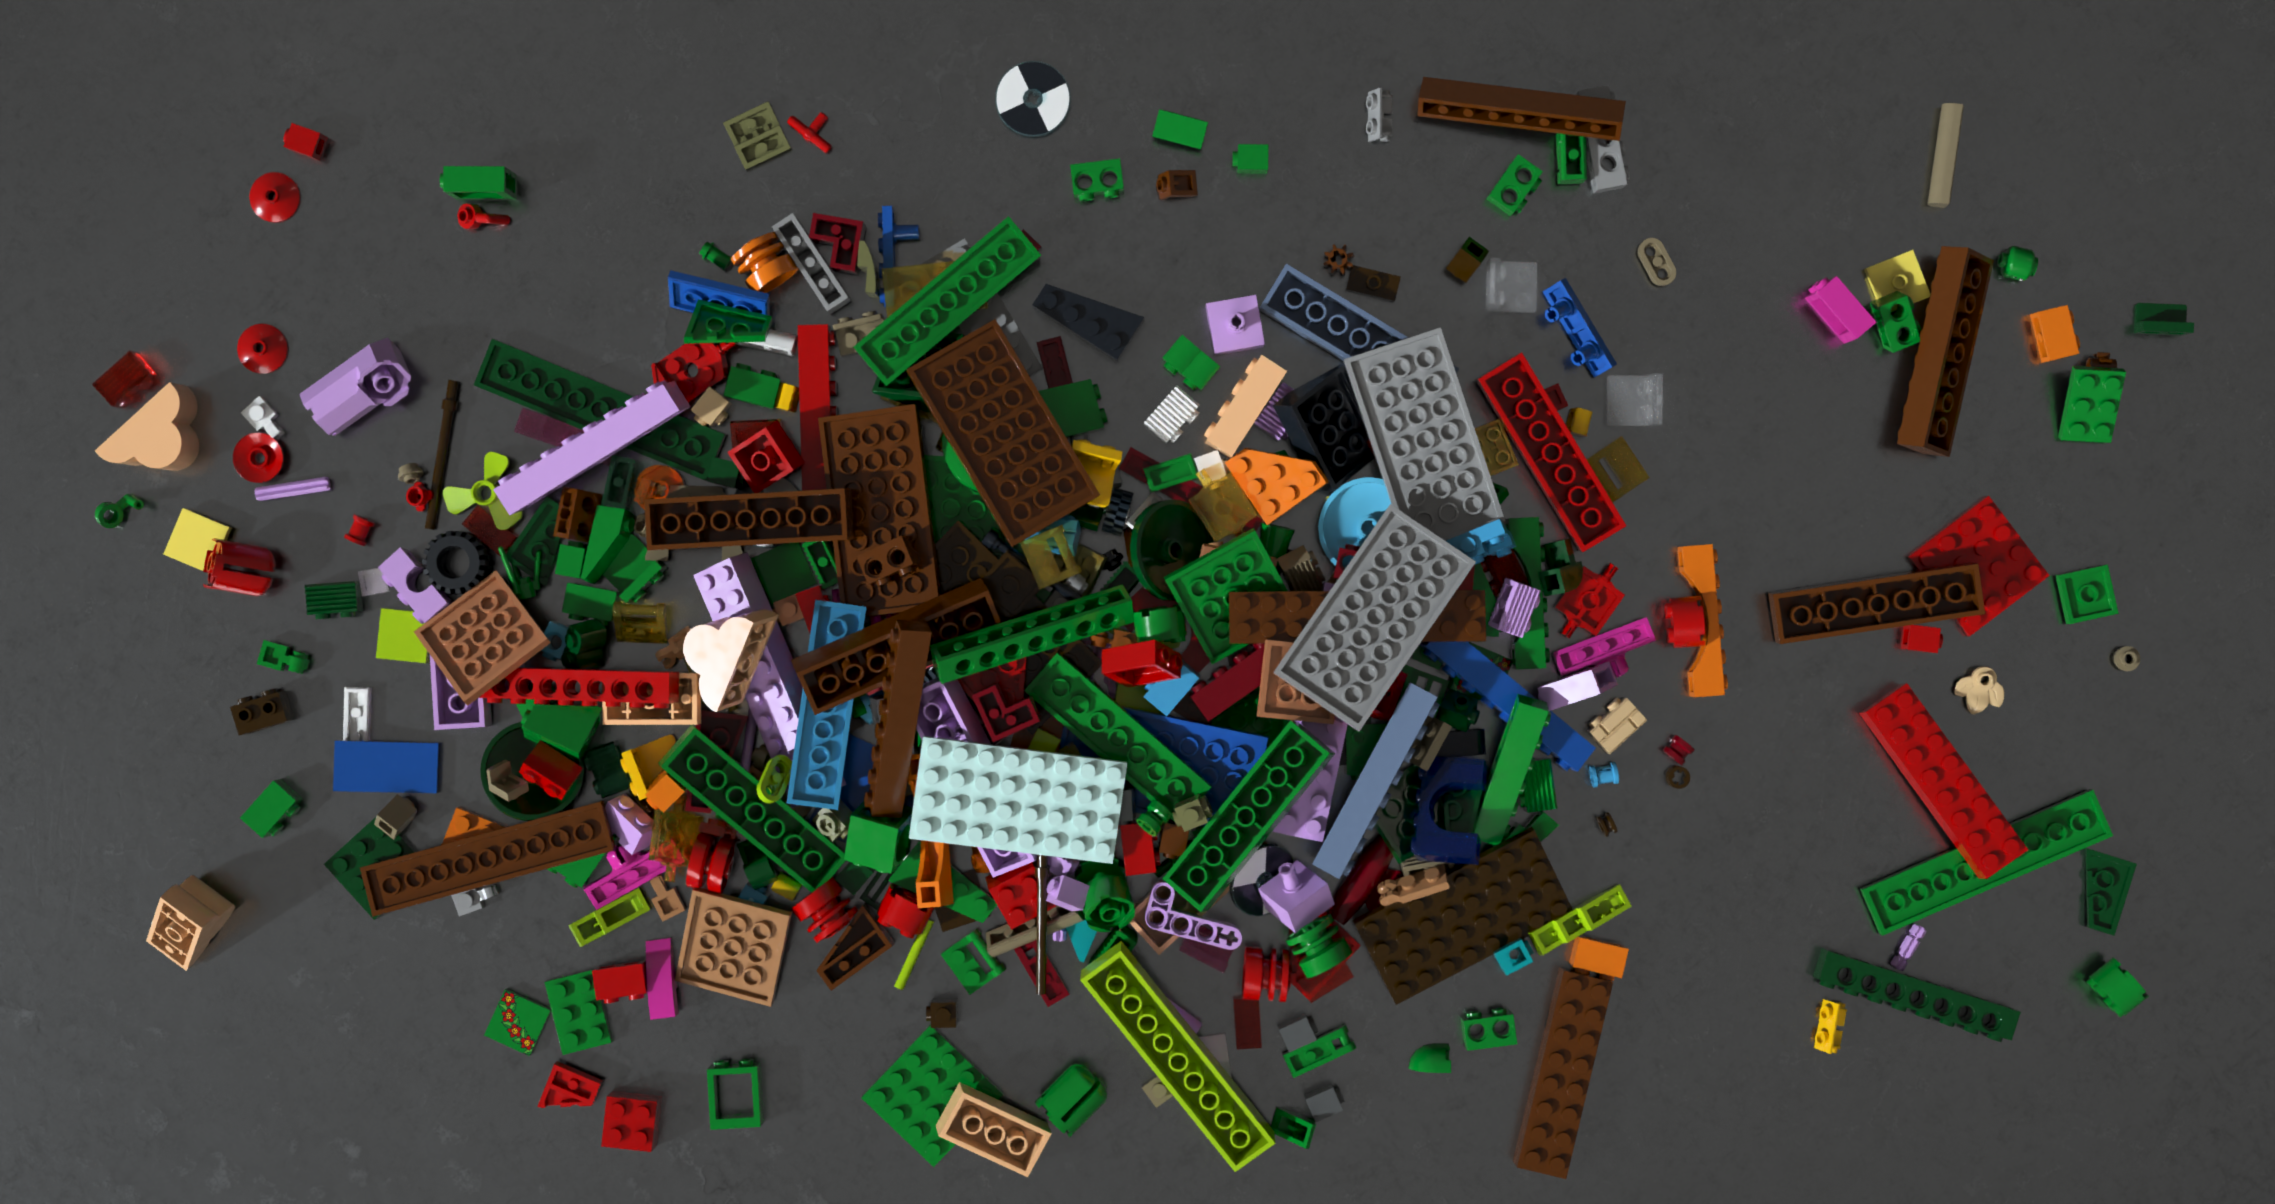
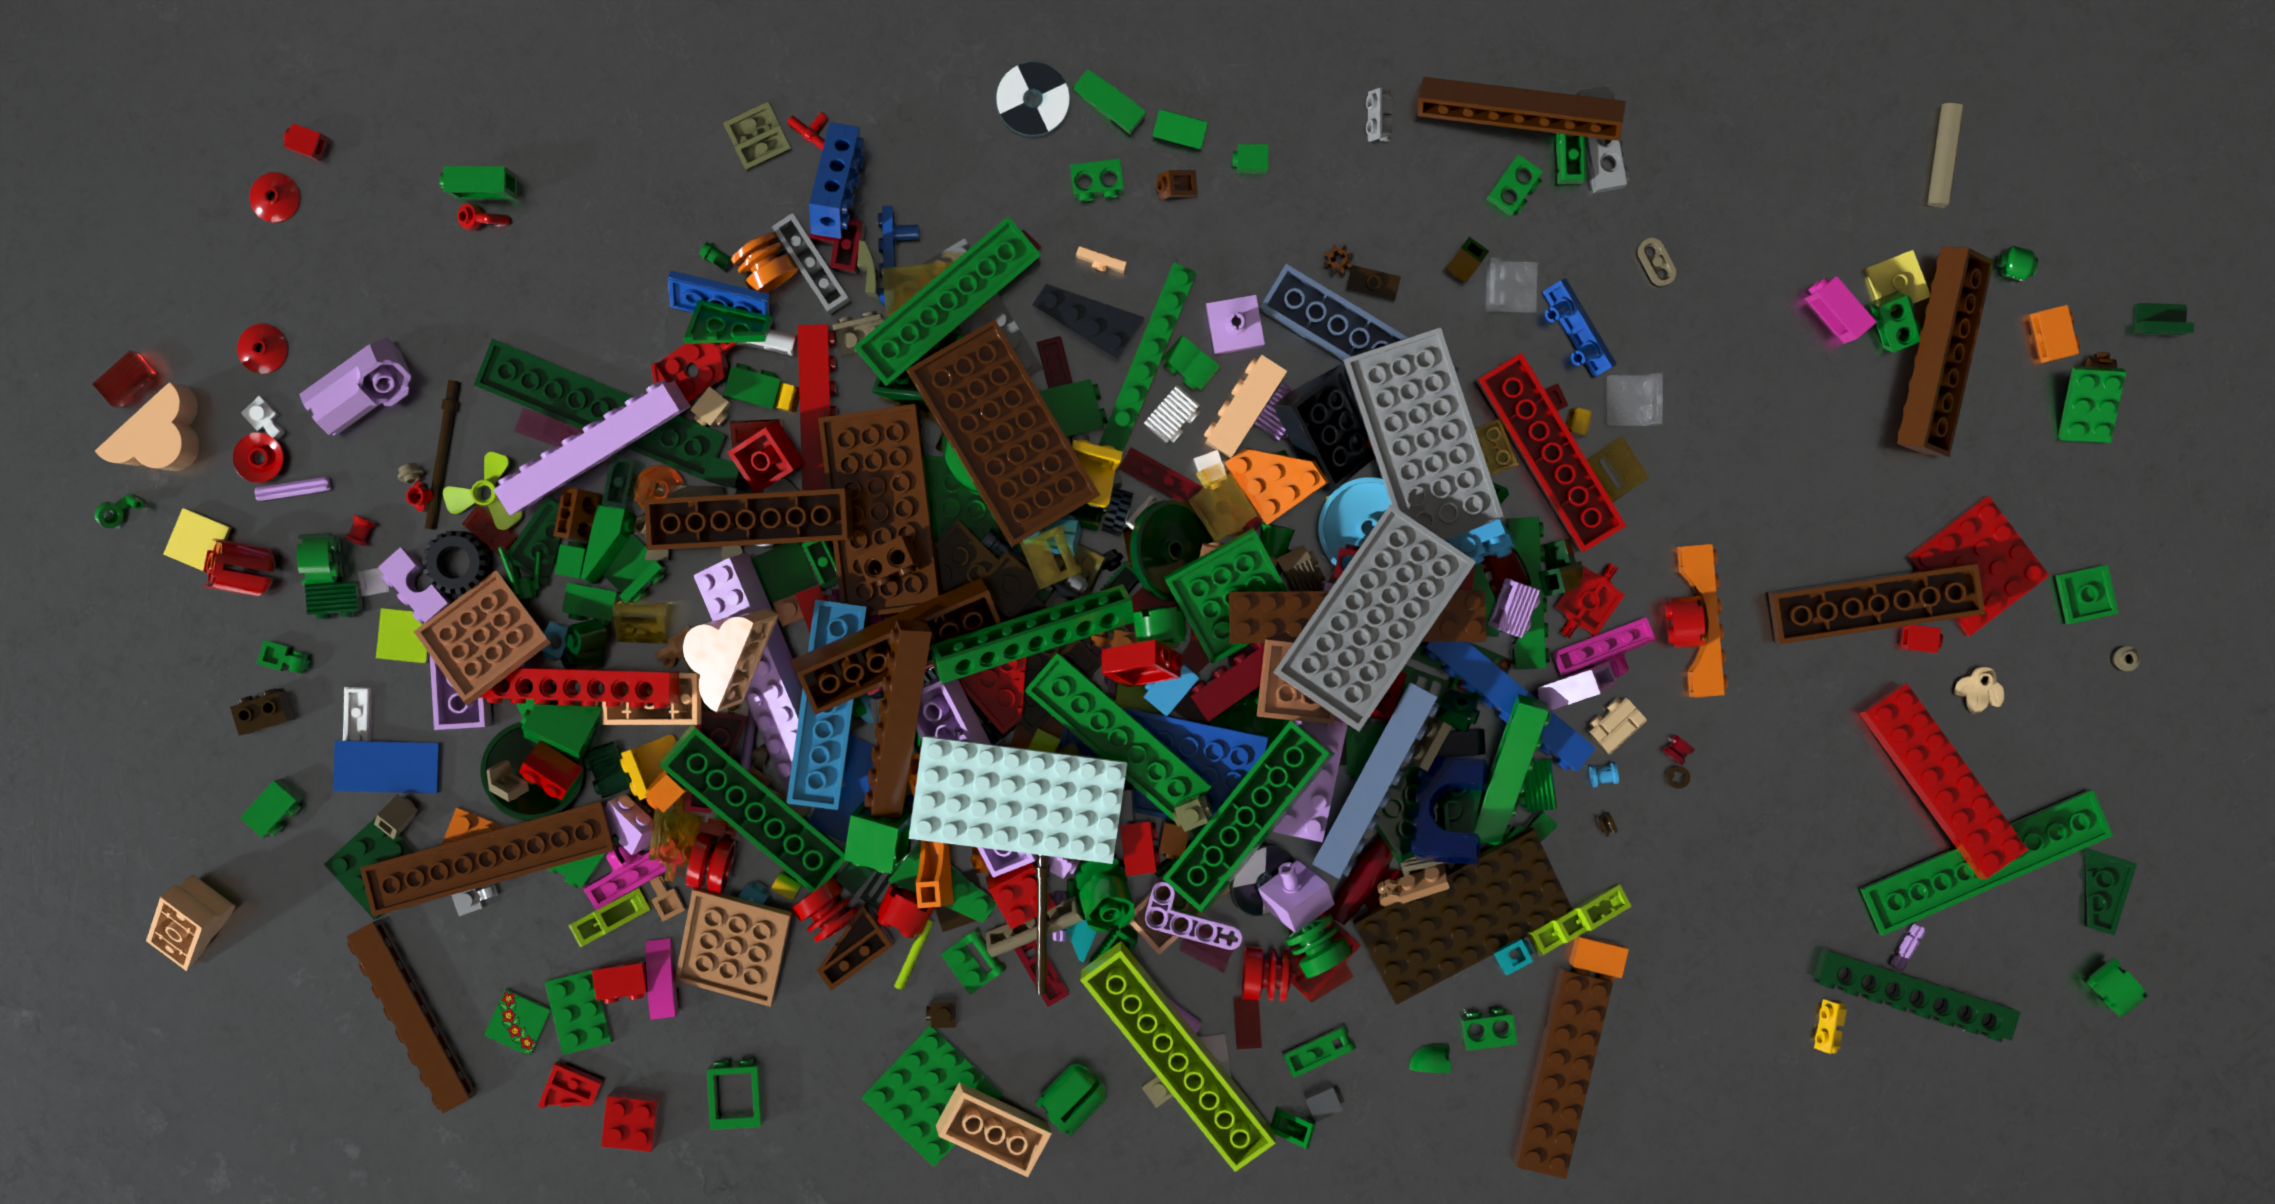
dark green plate [737,840,778,890] -> none
lime plate [757,755,792,803] -> none
olive brick [812,799,853,842] -> none
dark red brick [972,683,1042,742] -> none
lavender brick [1046,875,1090,911] -> none
green wheel [1136,800,1172,836] -> none
green tile [1143,453,1199,493] -> none
dark grey brick [1278,1014,1319,1053] -> none
none -> green brick [297,532,343,585]
none -> reddish brown brick [346,919,476,1114]
none -> blue brick [809,122,864,239]
none -> green slope [1072,69,1146,134]
none -> light nougat plate [1076,246,1127,274]
none -> green brick [1098,262,1197,455]

